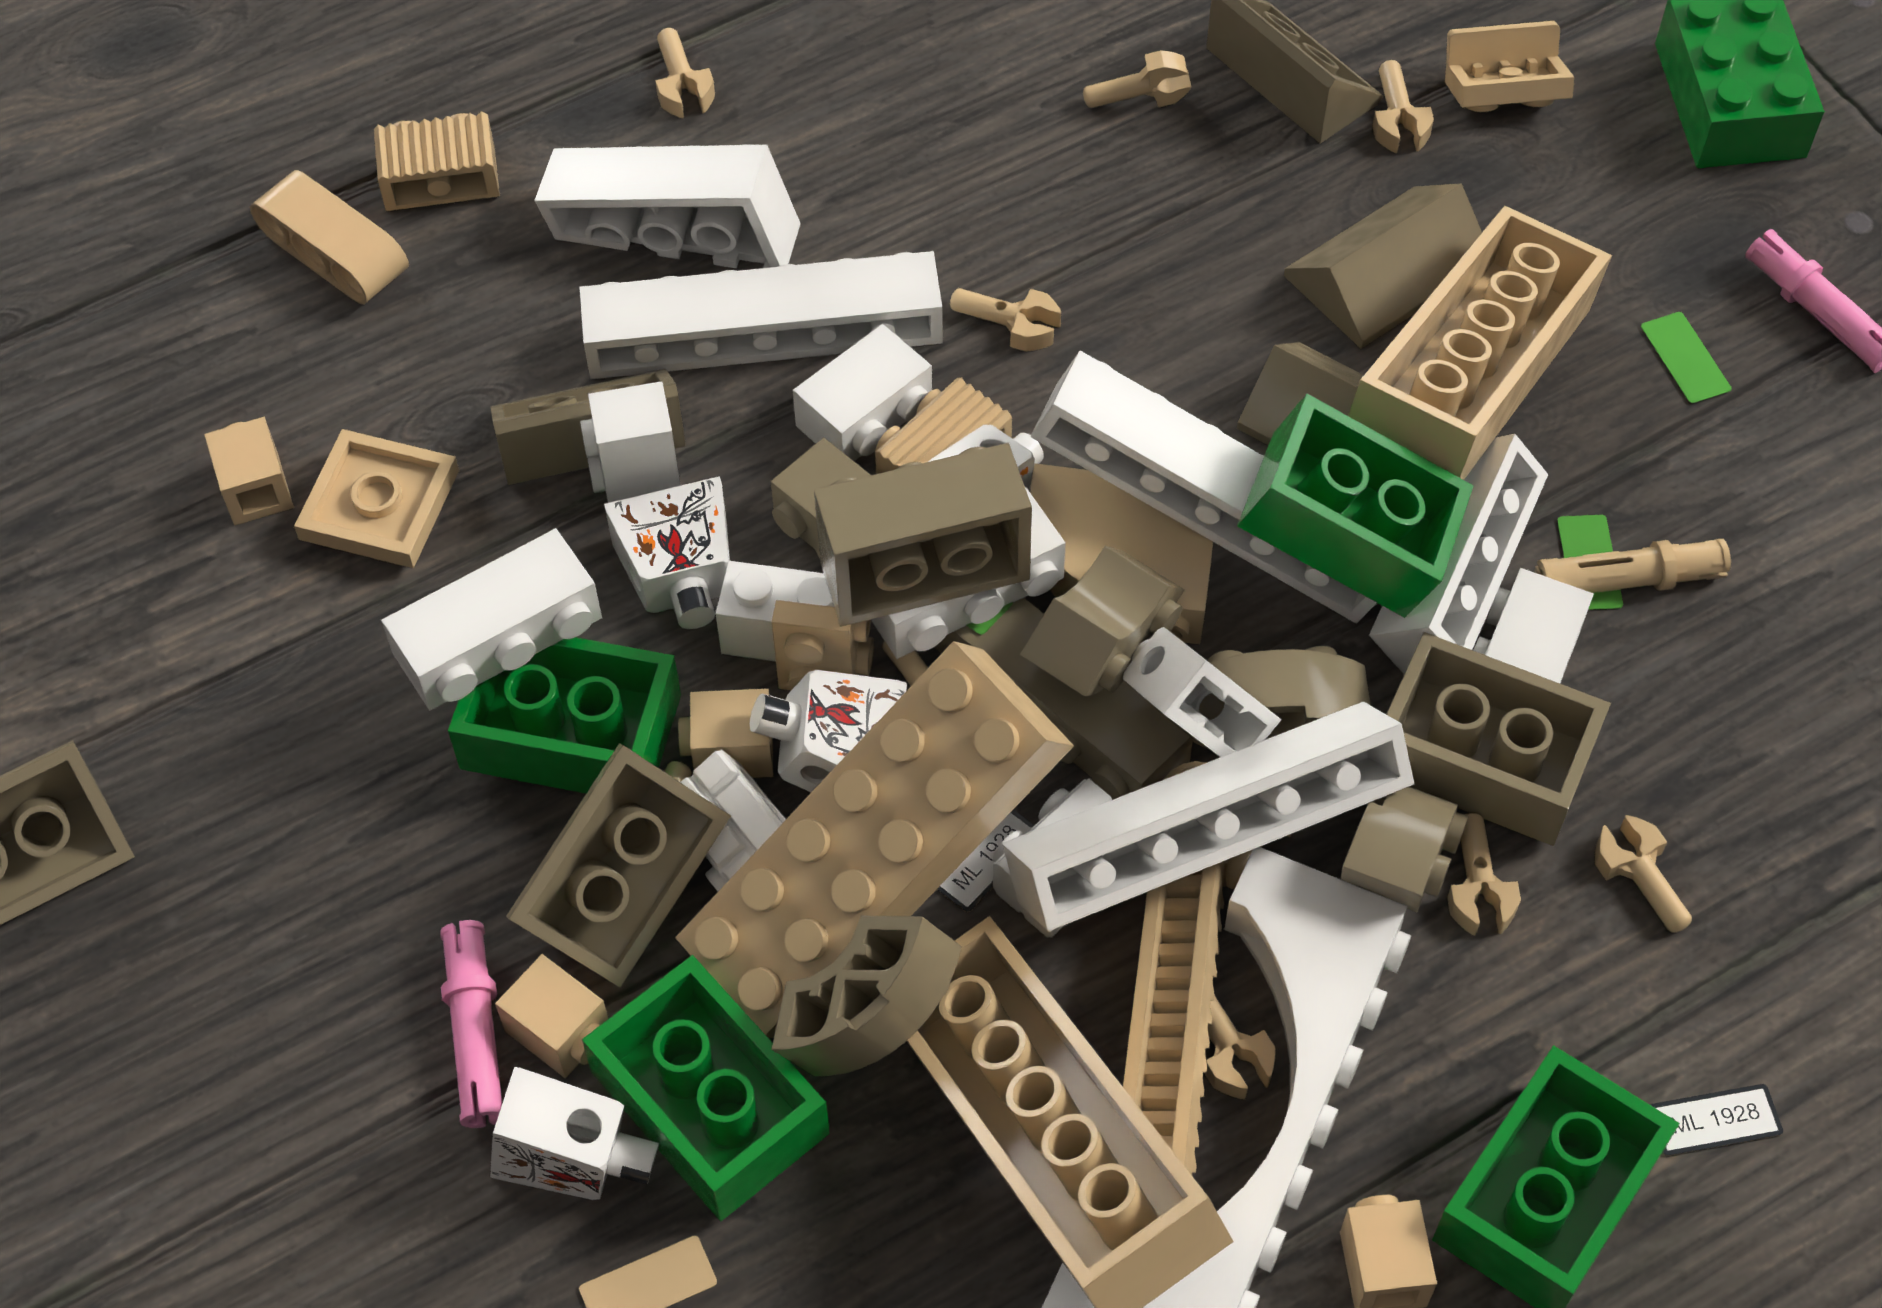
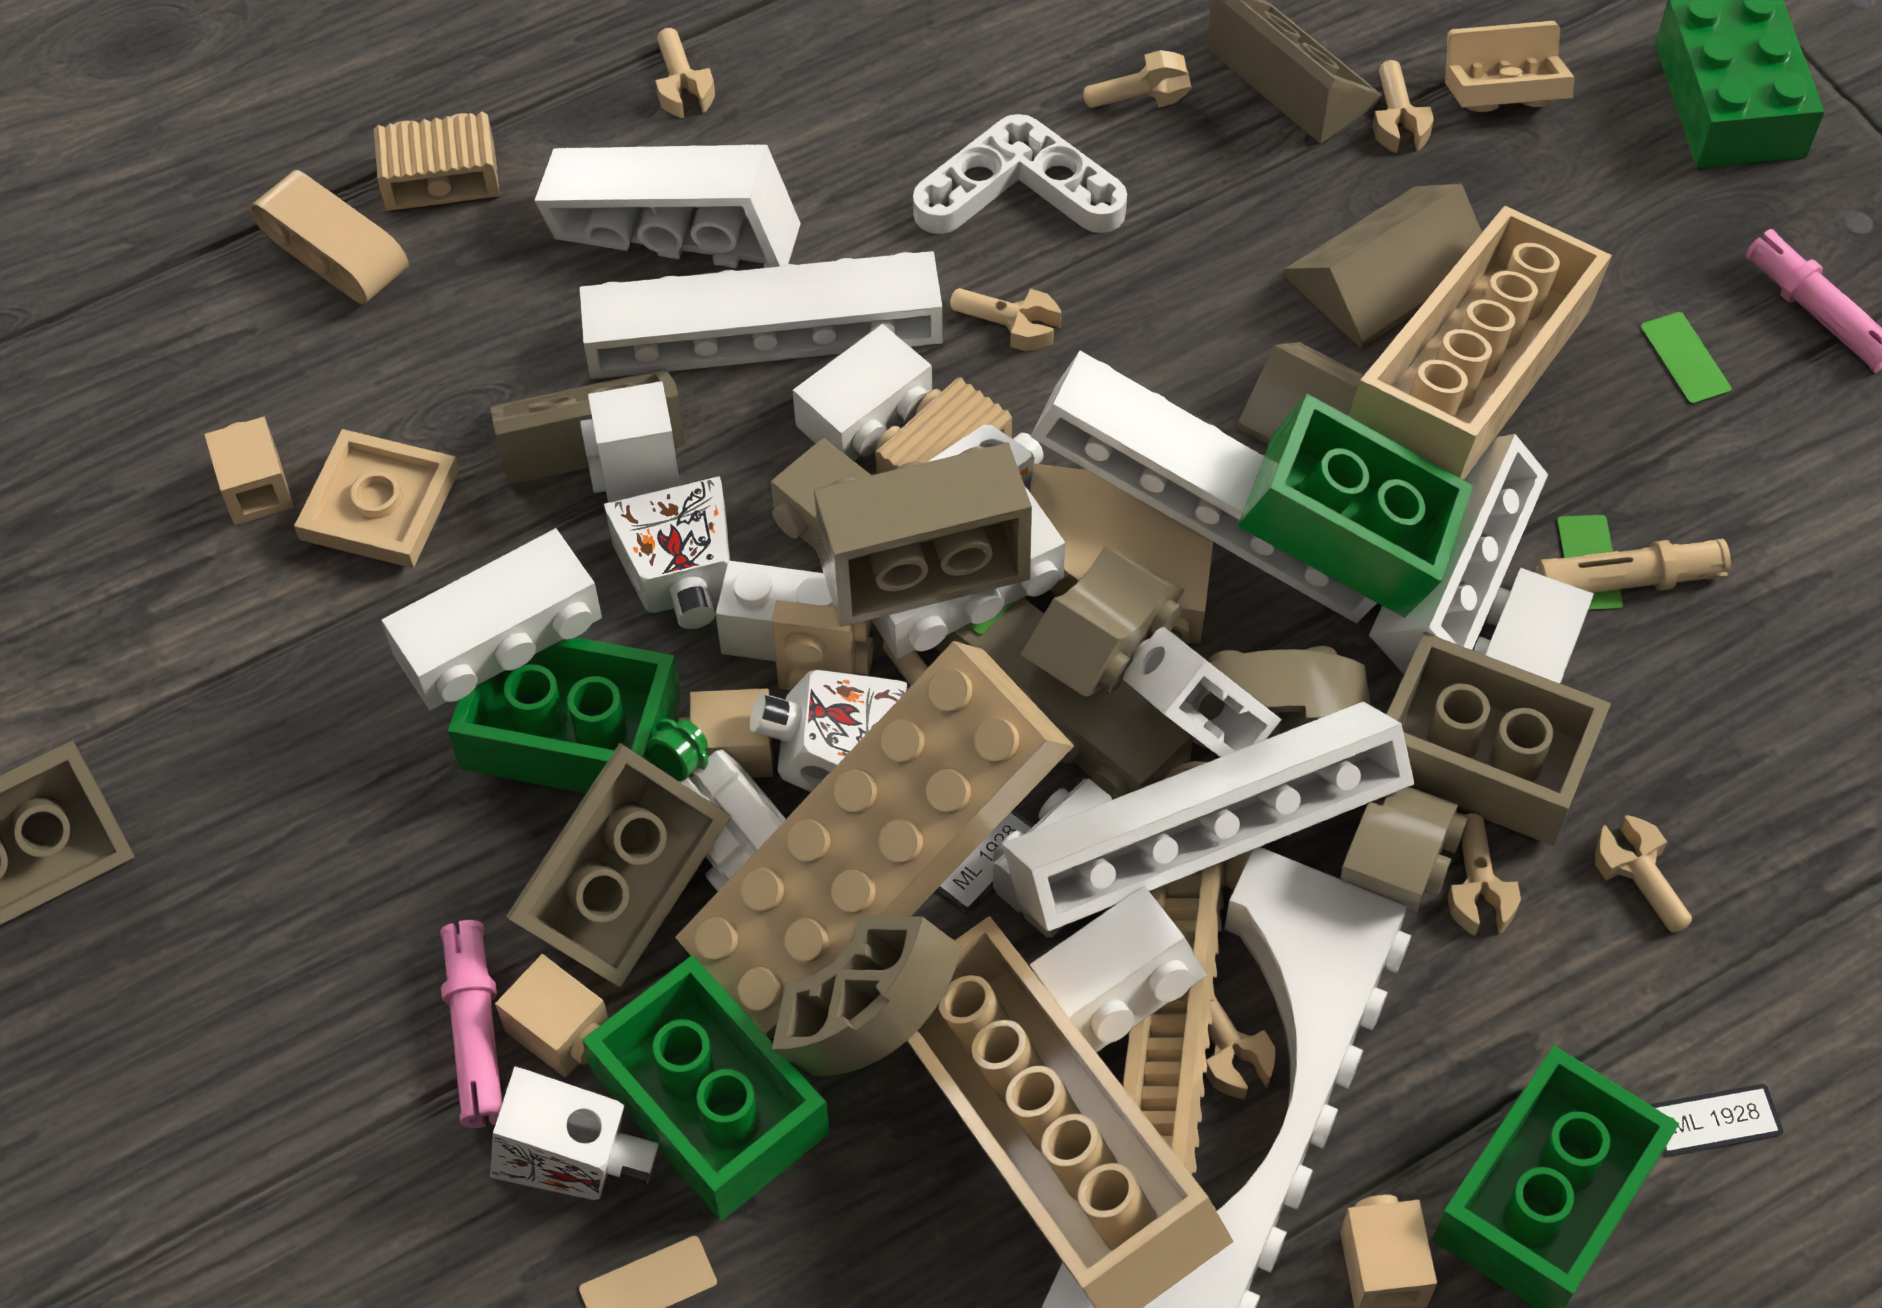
none -> green plate [647,719,709,781]
none -> white beam [913,114,1127,234]
none -> white brick [1030,886,1207,1052]

